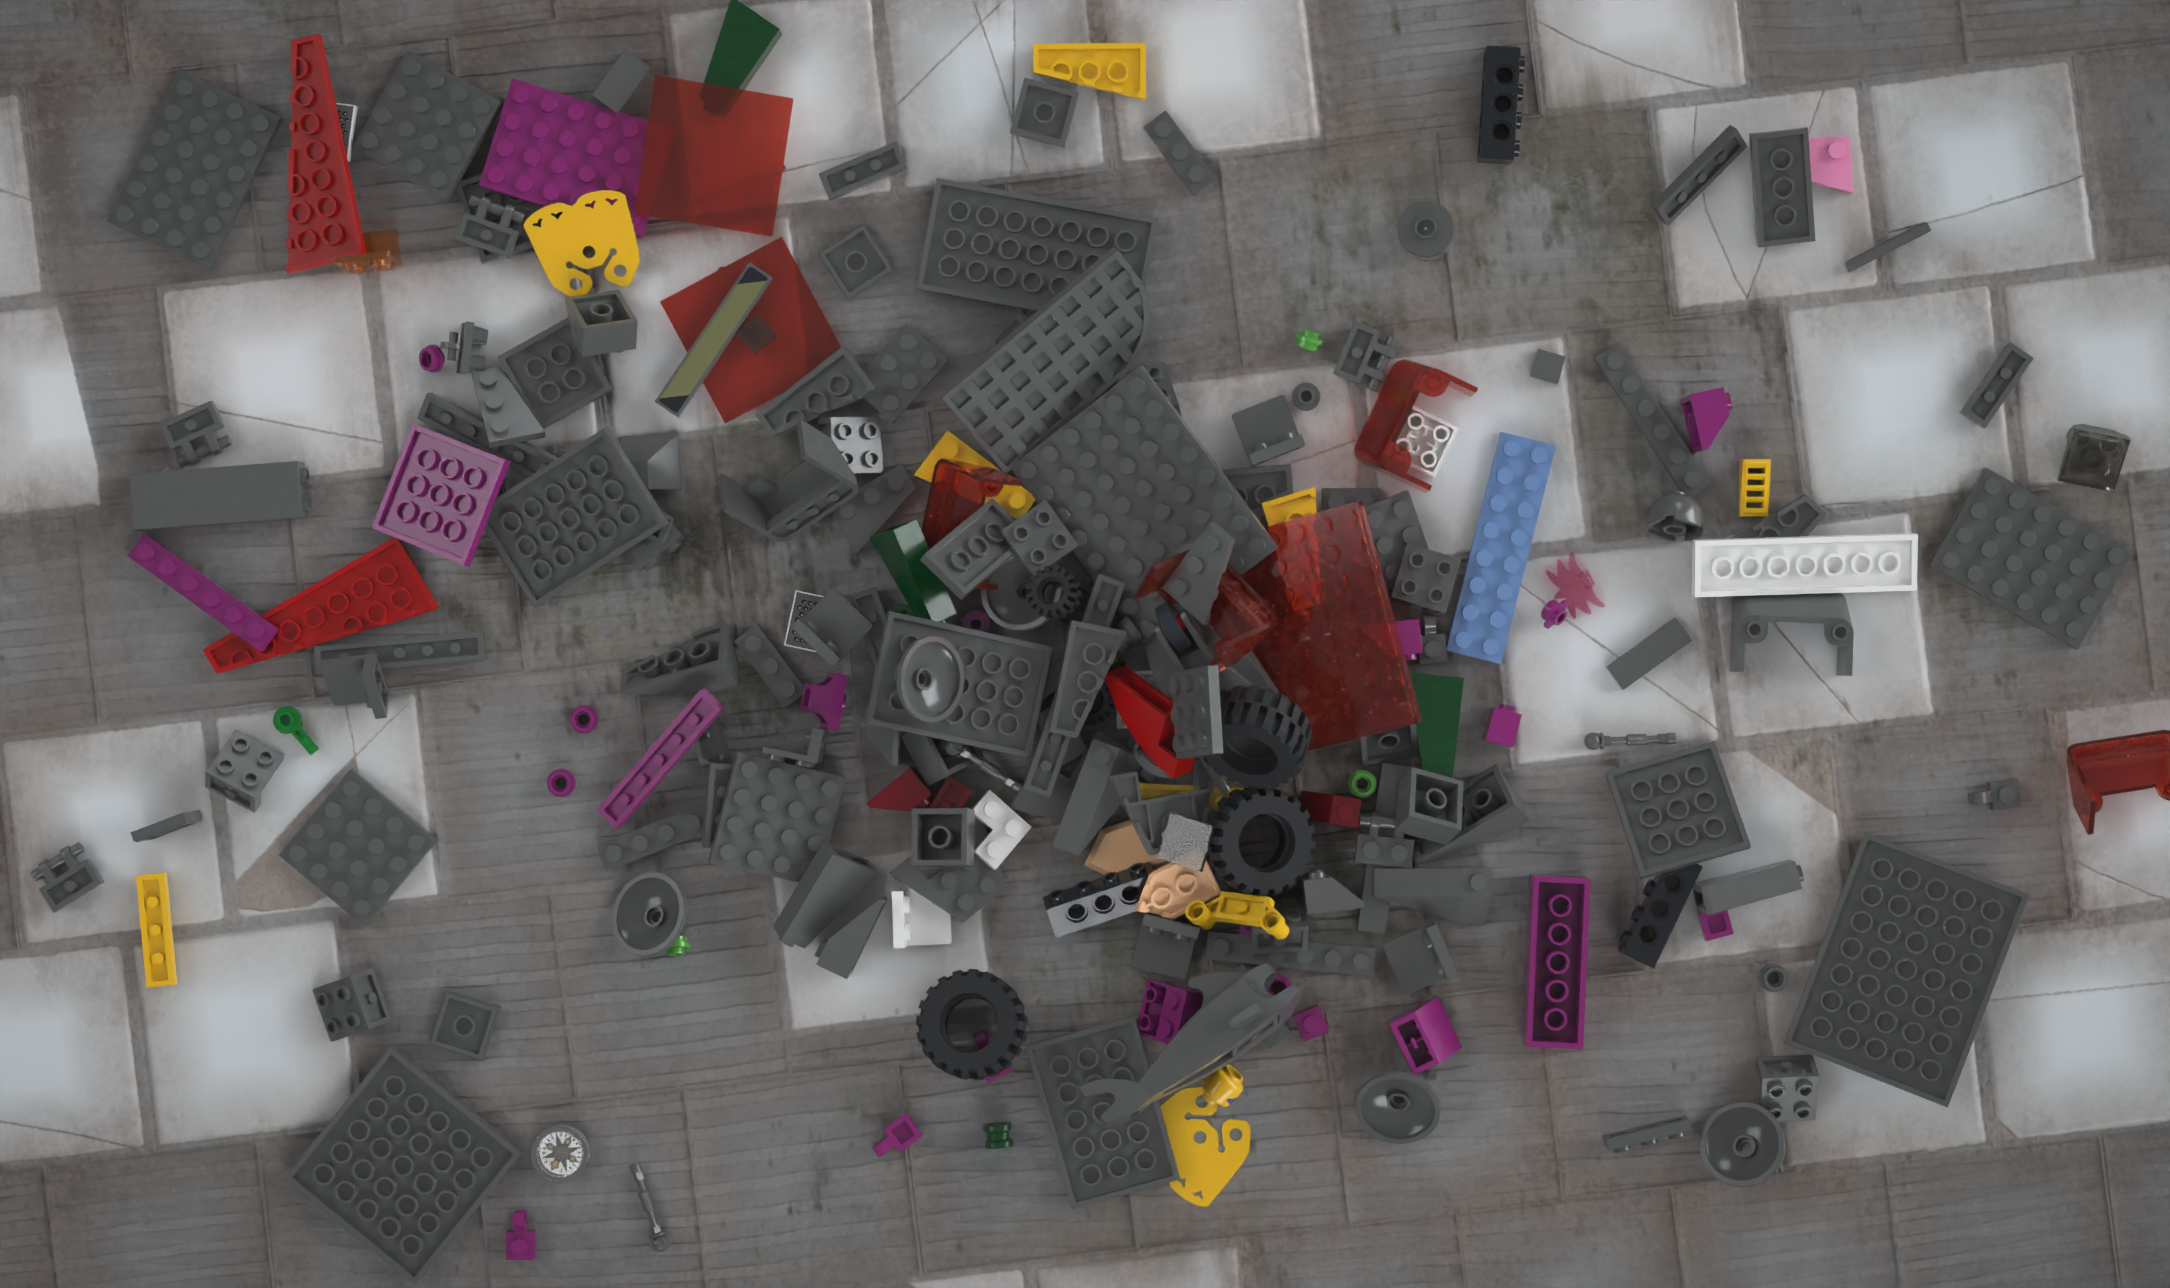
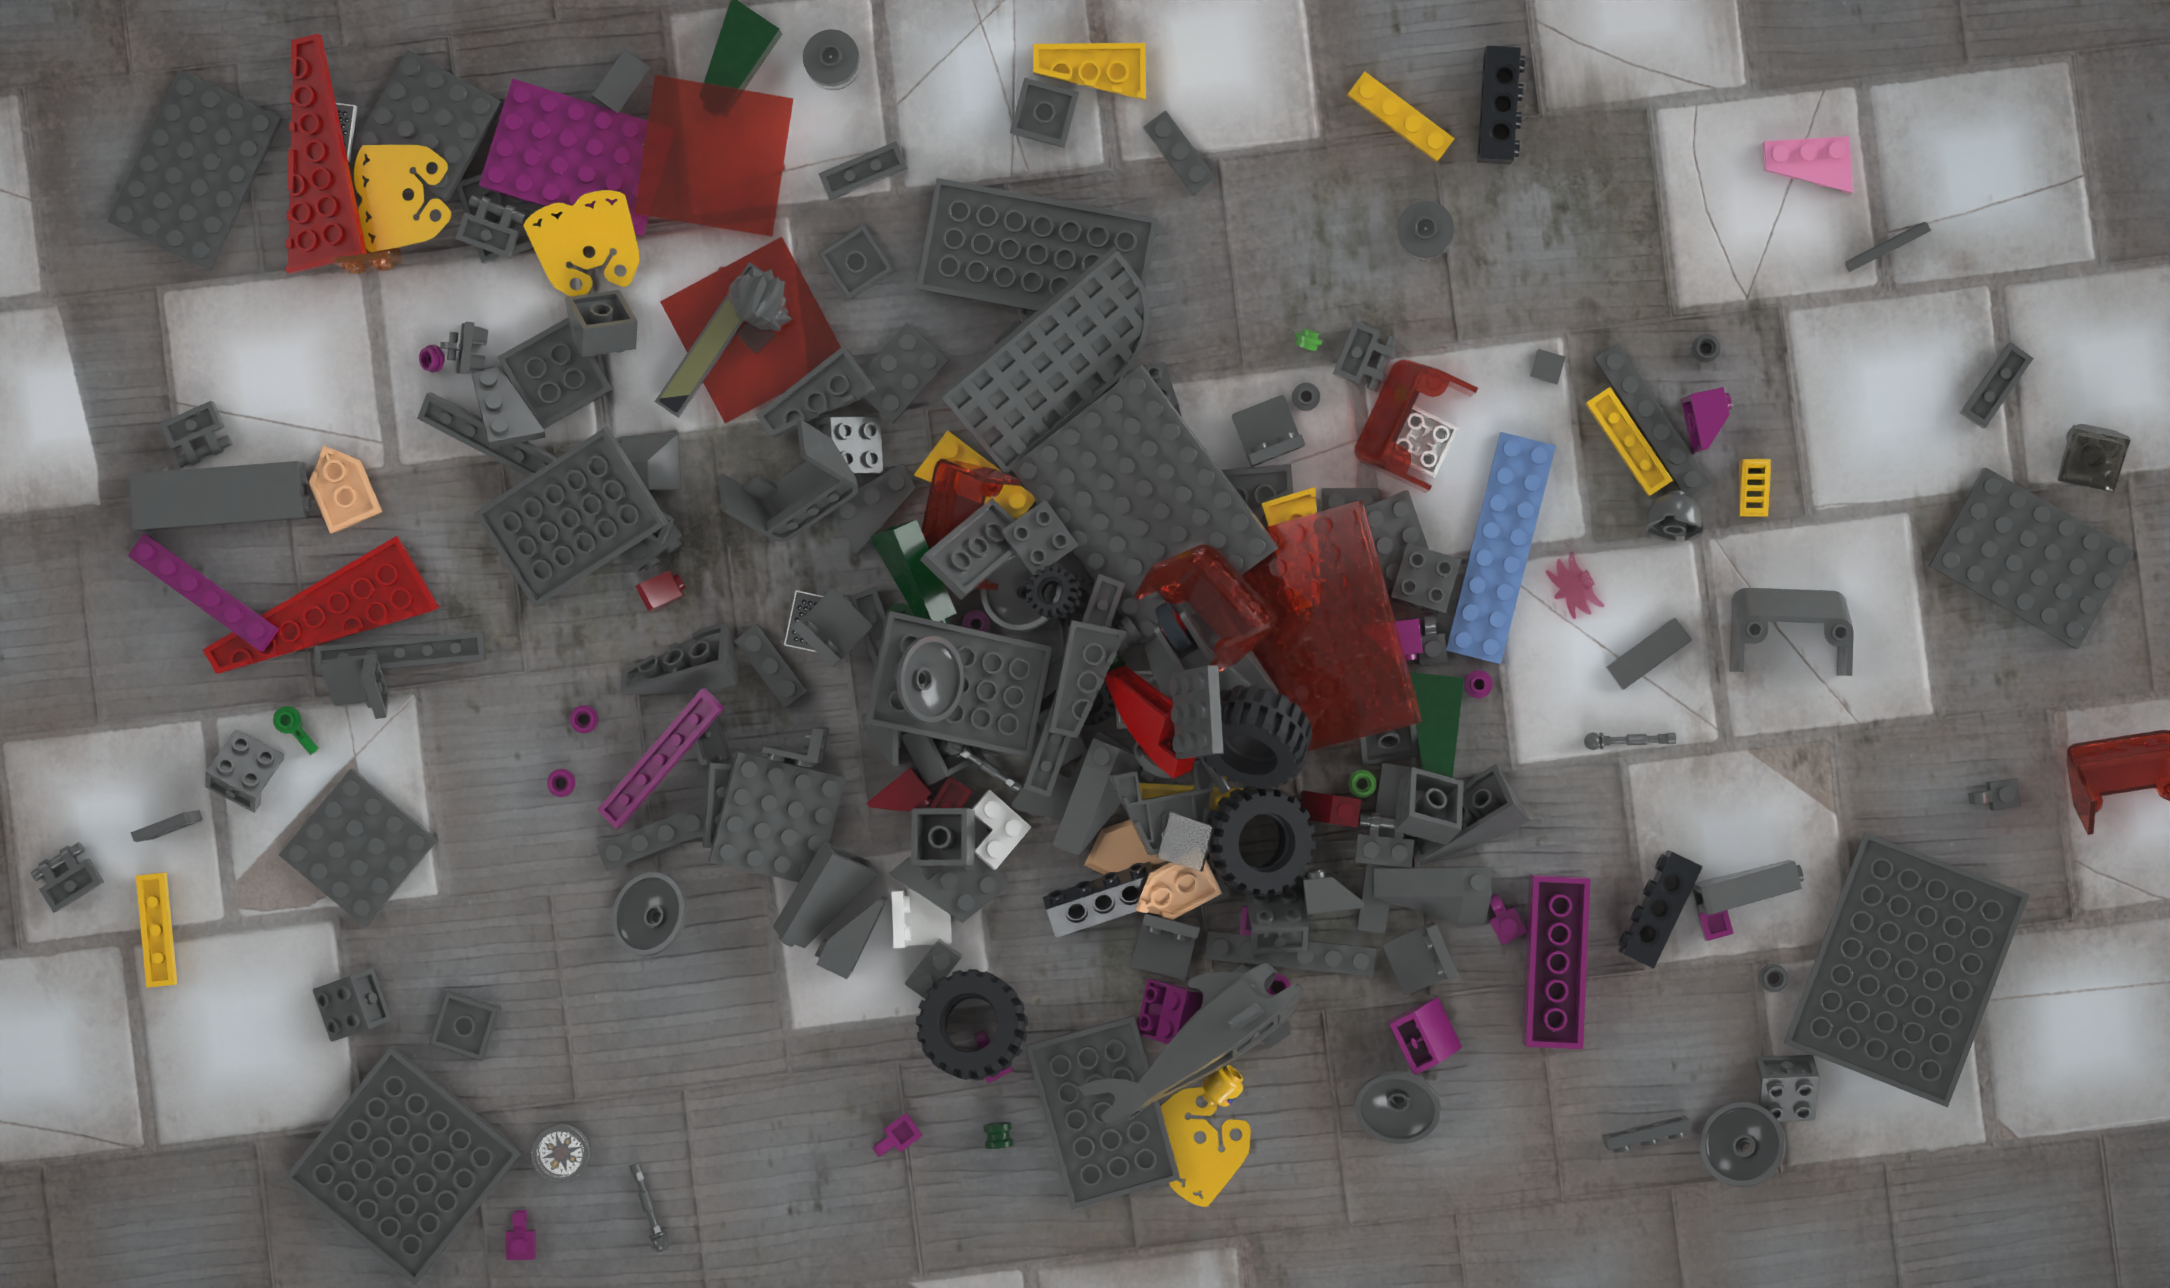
magenta plate [371,423,510,567] -> none
bright green plate [665,936,690,956] -> none
magenta brick [801,672,847,731] -> none
dark grey wing [1163,521,1235,625] -> none
yellow plate [1185,891,1289,940] -> none
magenta plate [1292,1004,1329,1042] -> none
magenta brick [1483,703,1522,747] -> none
magenta plate [1541,600,1568,629] -> none
dark grey plate [1605,741,1751,880] -> none
dark grey plate [1650,125,1748,226] -> none
white plate [1692,533,1918,597] -> none
dark grey wing [1730,495,1827,539] -> none
dark grey plate [1749,127,1816,247] -> none
none -> light nougat tile [309,445,383,534]
none -> yellow piece [354,145,451,253]
none -> dark red slope [635,571,686,612]
none -> dark grey hair [728,267,792,331]
none -> dark grey piece [803,29,862,90]
none -> dark grey plate [905,938,962,1000]
none -> yellow plate [1347,71,1455,163]
none -> magenta plate [1464,670,1493,699]
none -> magenta plate [1488,893,1527,945]
none -> yellow plate [1585,387,1673,497]
none -> dark grey plate [1692,334,1720,362]

